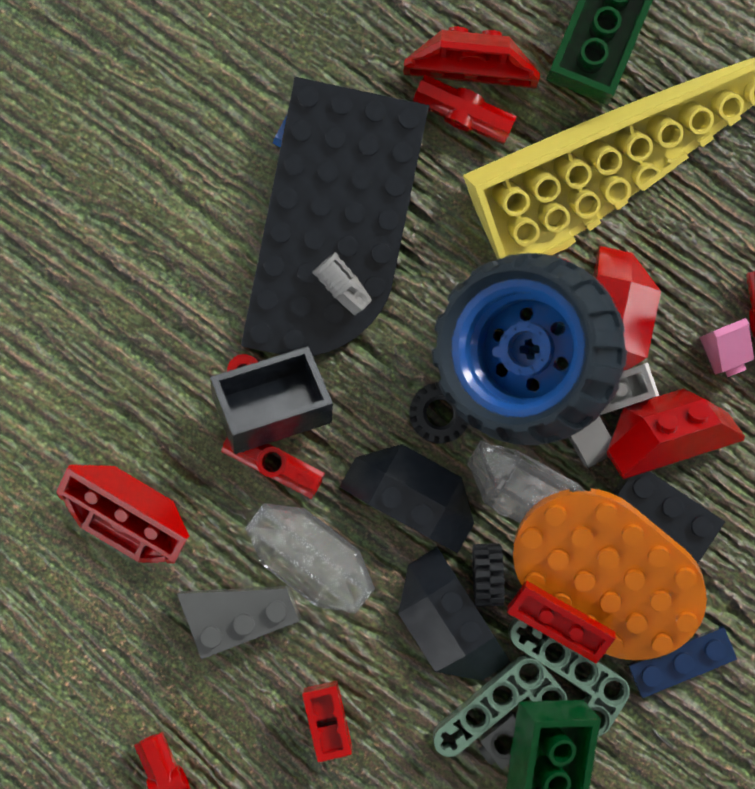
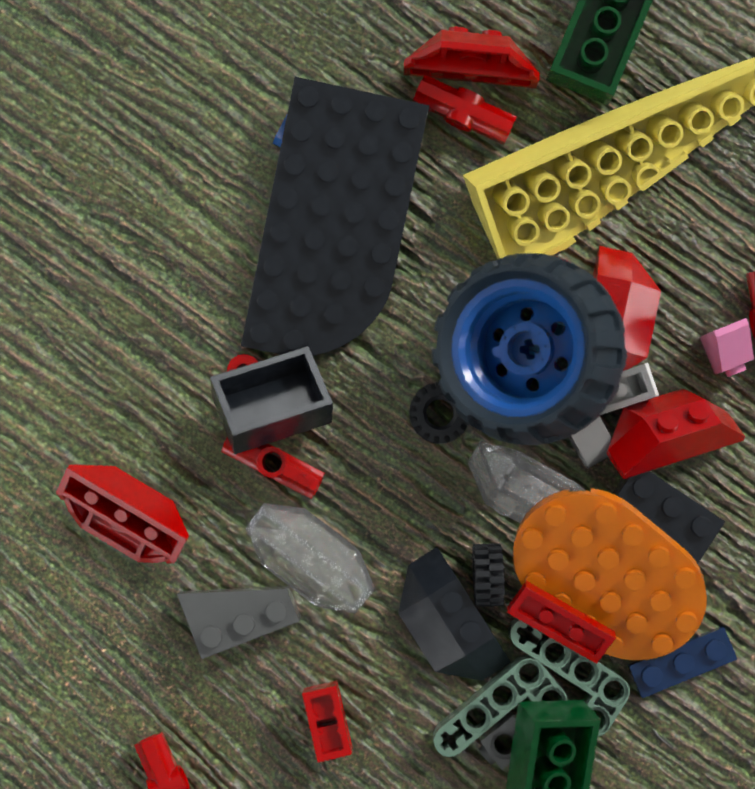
light grey hinge [312,252,372,315] -> none
black wedge [339,444,474,553] -> none

